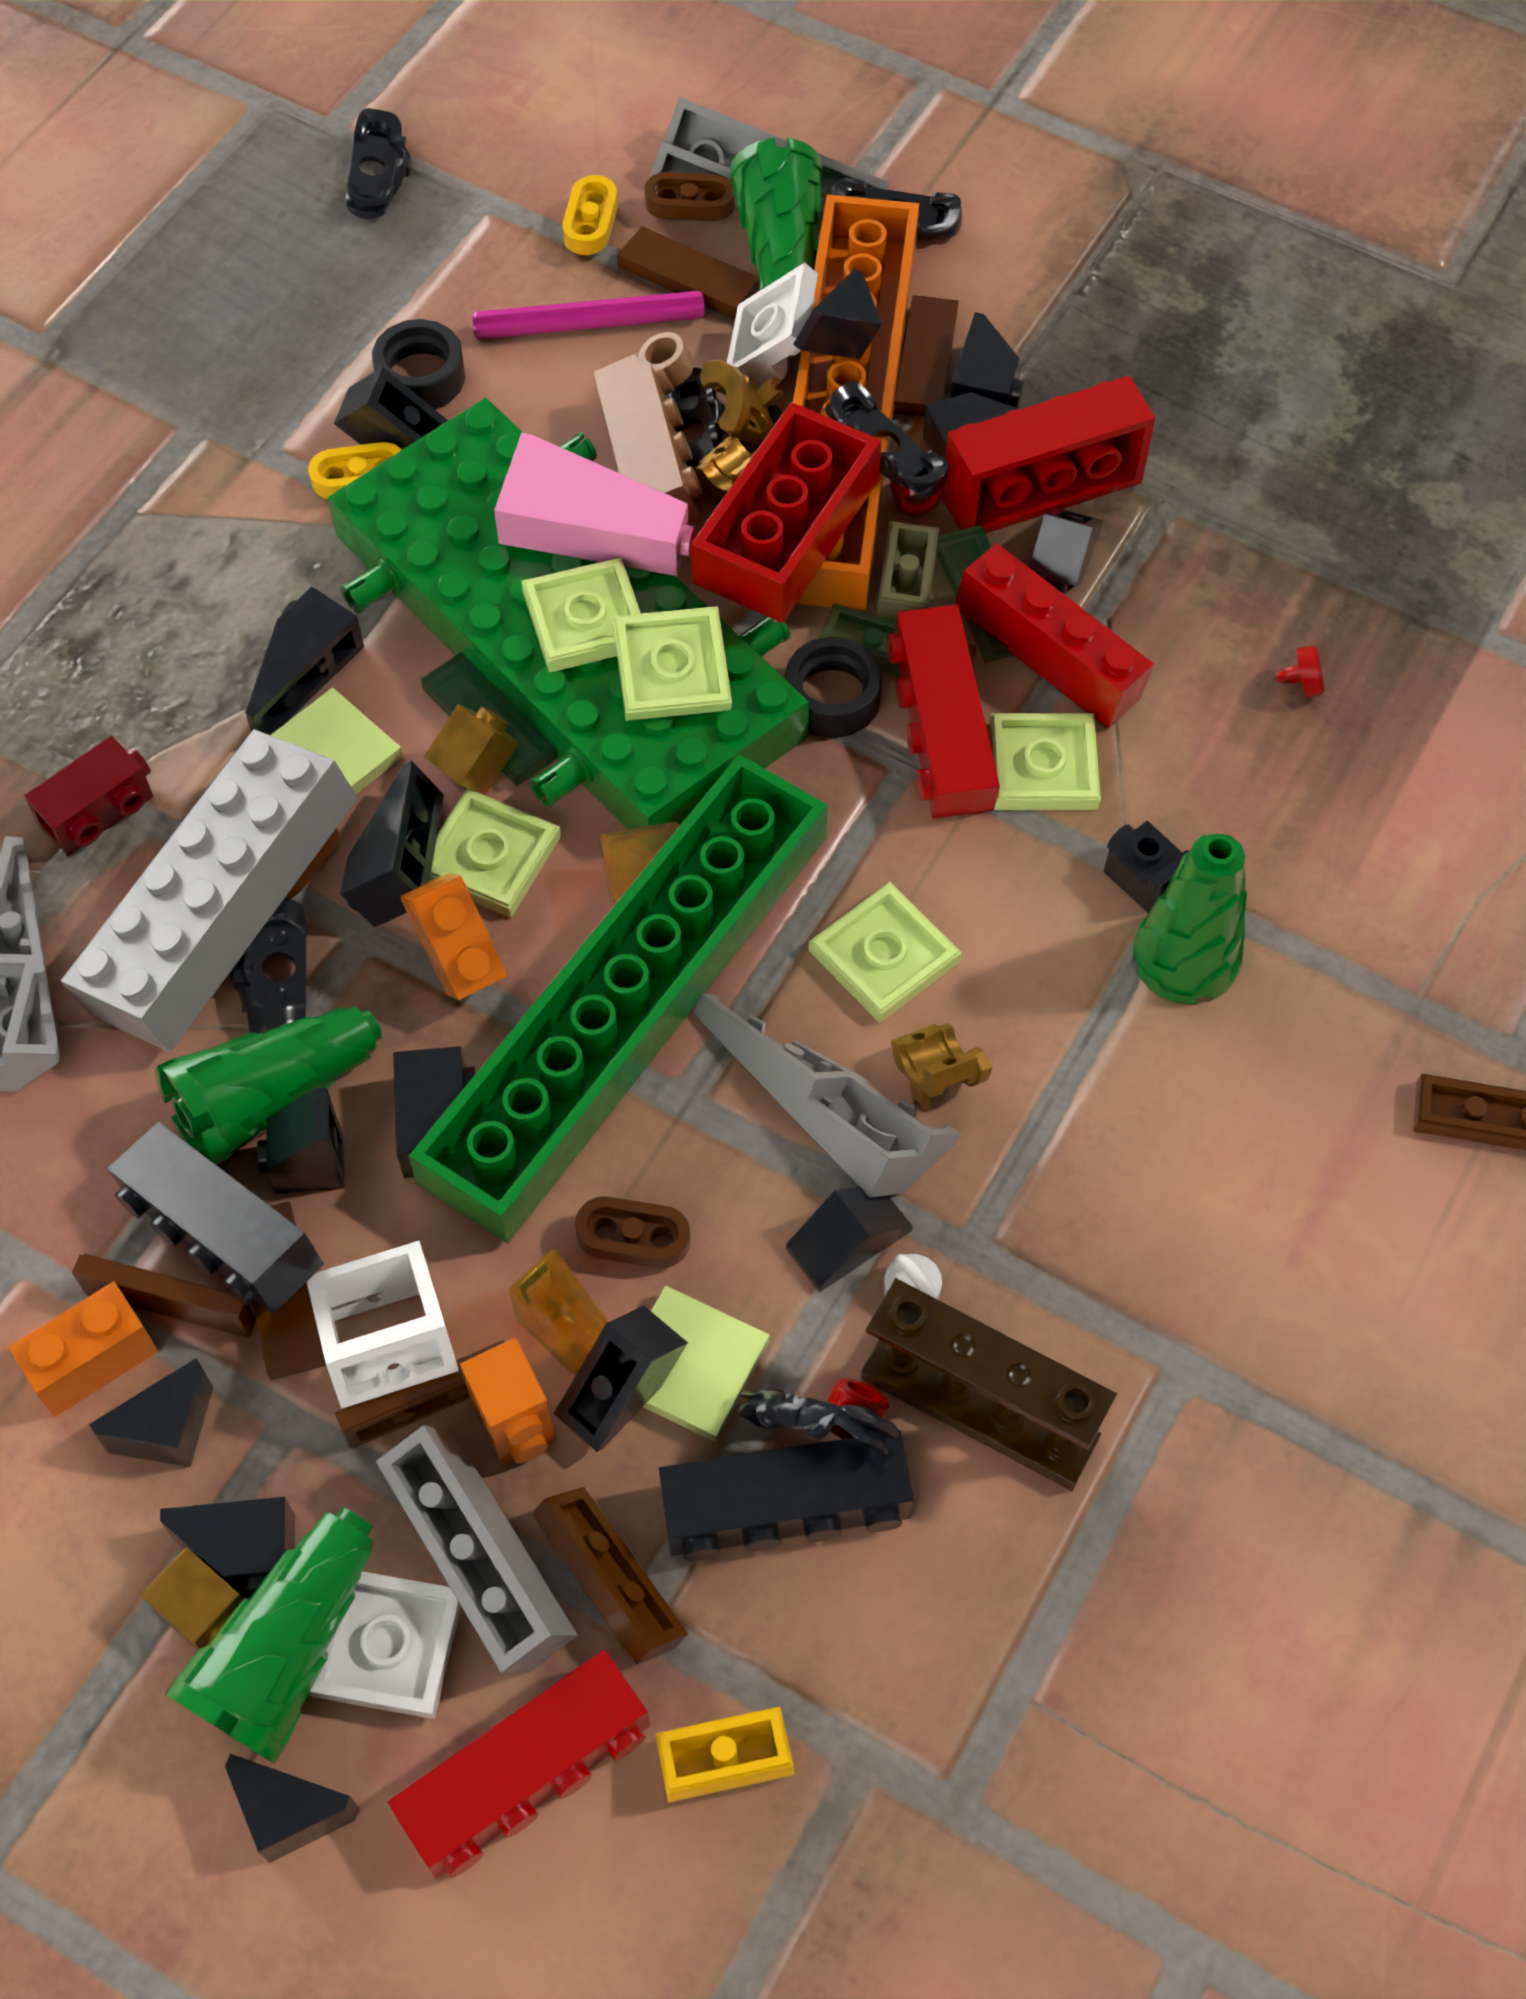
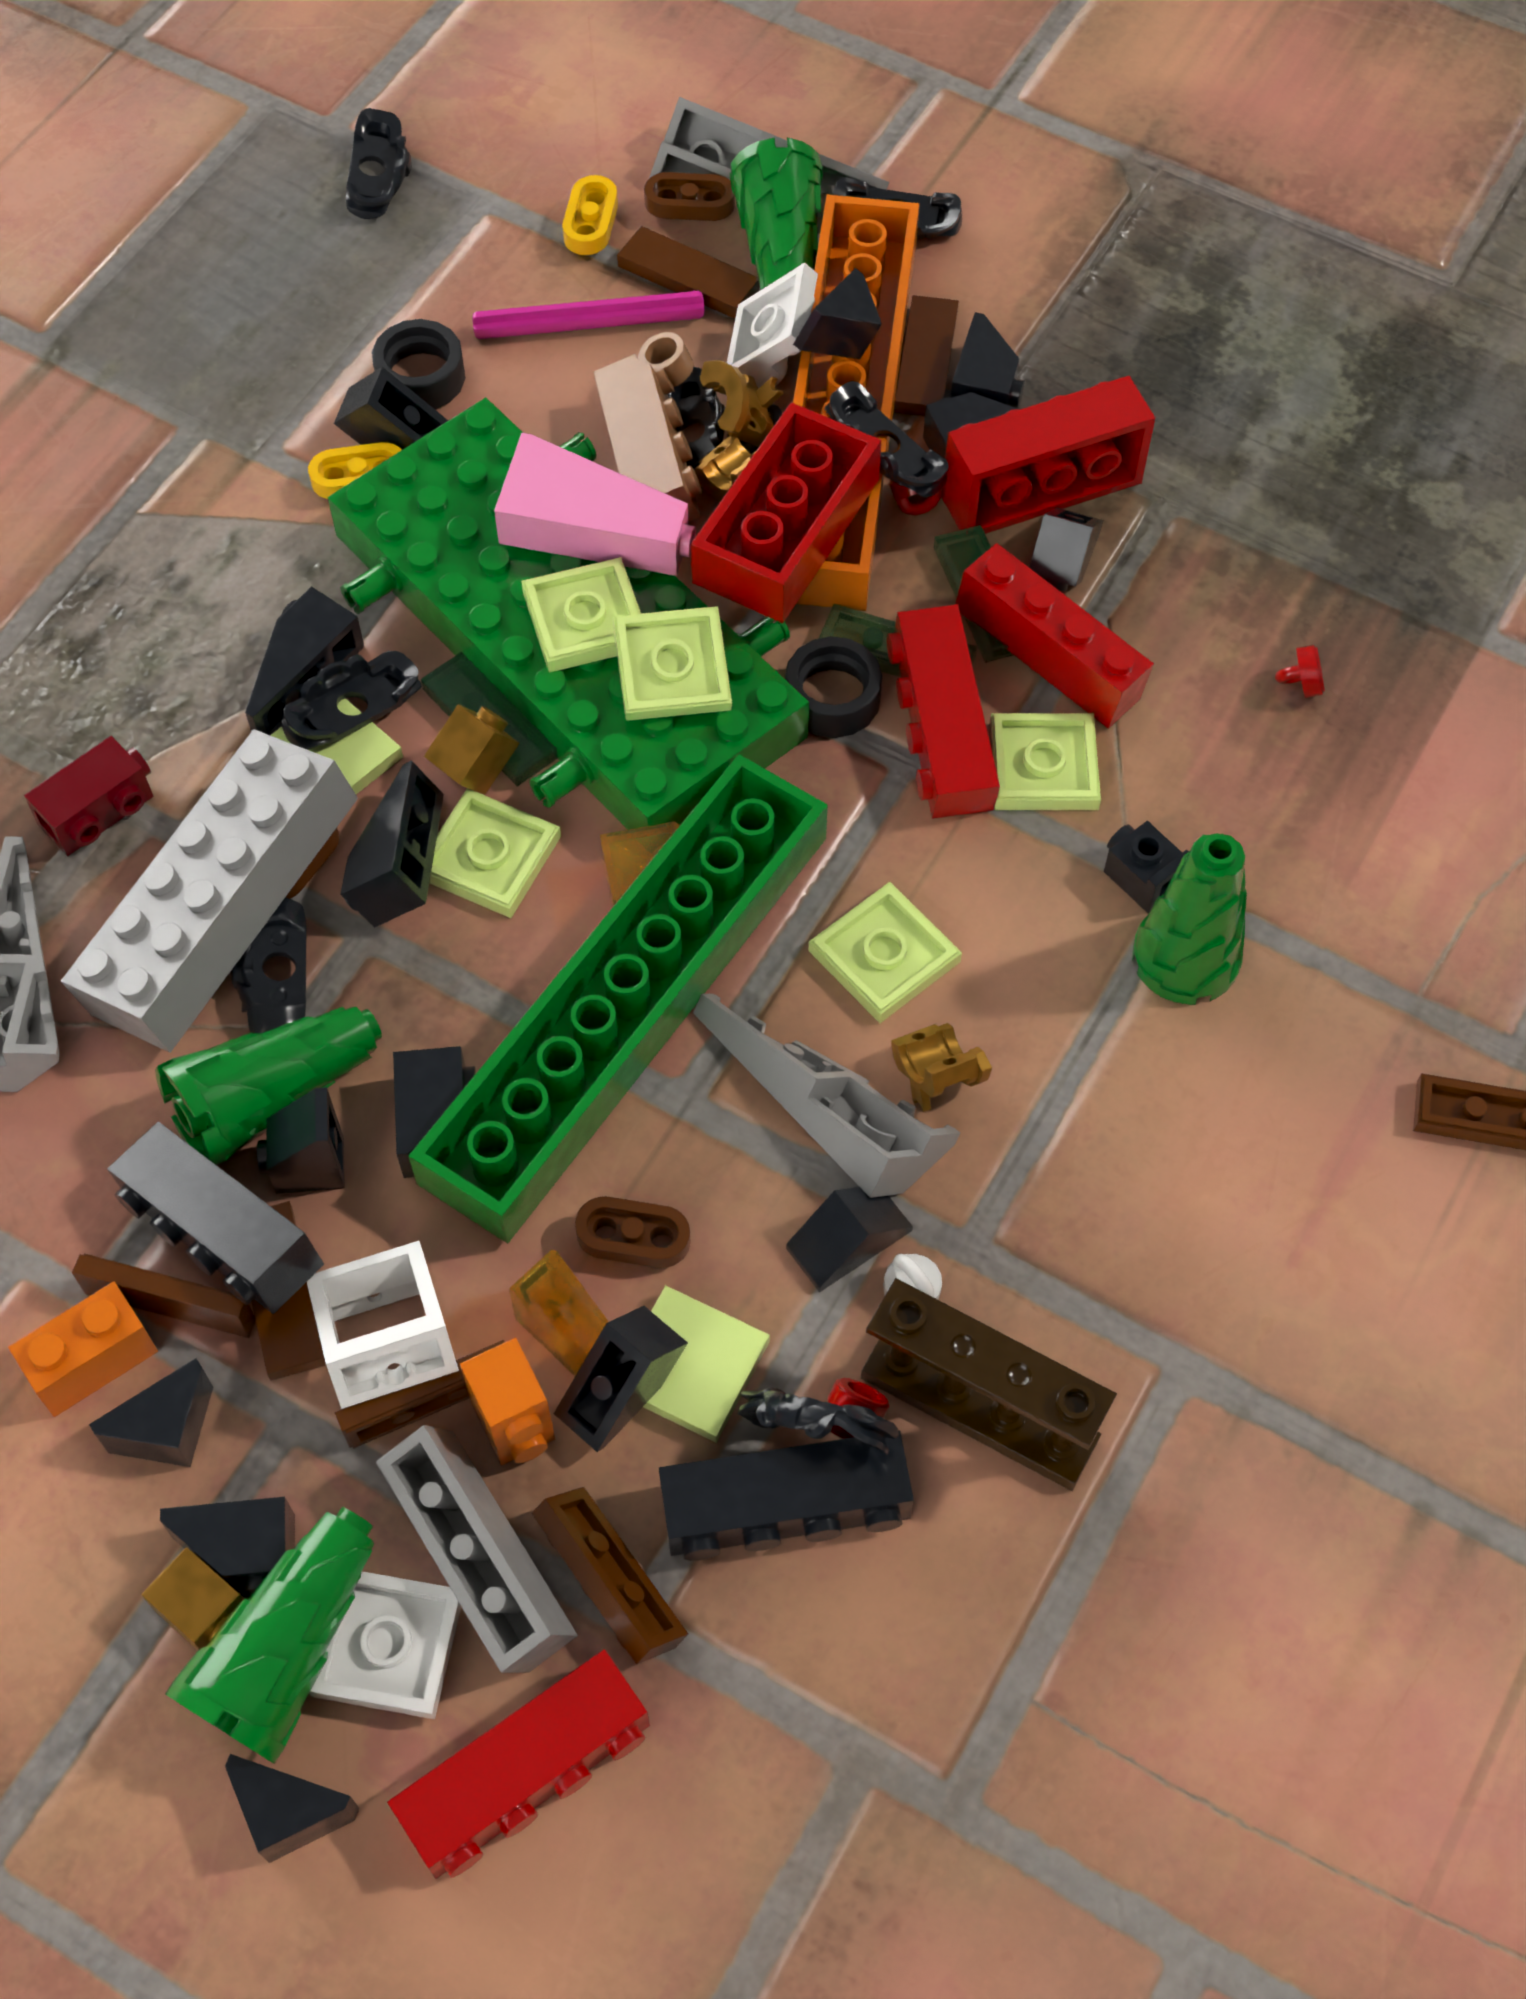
orange brick [400,873,508,1000] -> none
yellow brick [655,1706,794,1803] -> none
olive brick [877,521,939,625] -> none
none -> black piece [282,651,422,750]

